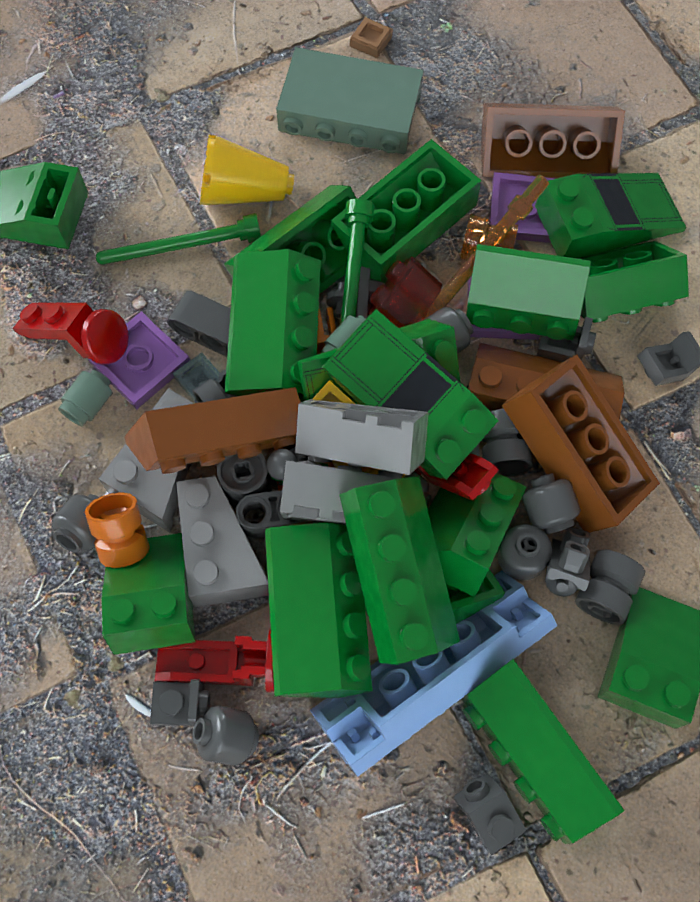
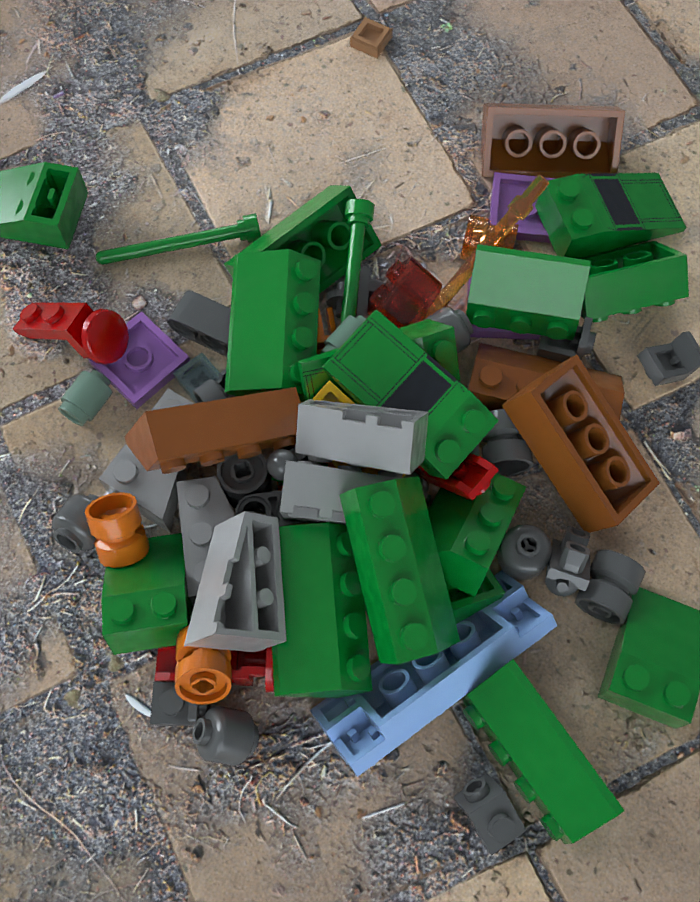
yellow cone [200,134,294,205] -> none
sand green panel [276,47,424,154] -> none
green slope [331,139,481,283] -> none
dark grey head [522,473,581,534] -> none
none -> orange wheel [175,626,232,705]
none -> light grey wedge [184,511,286,652]

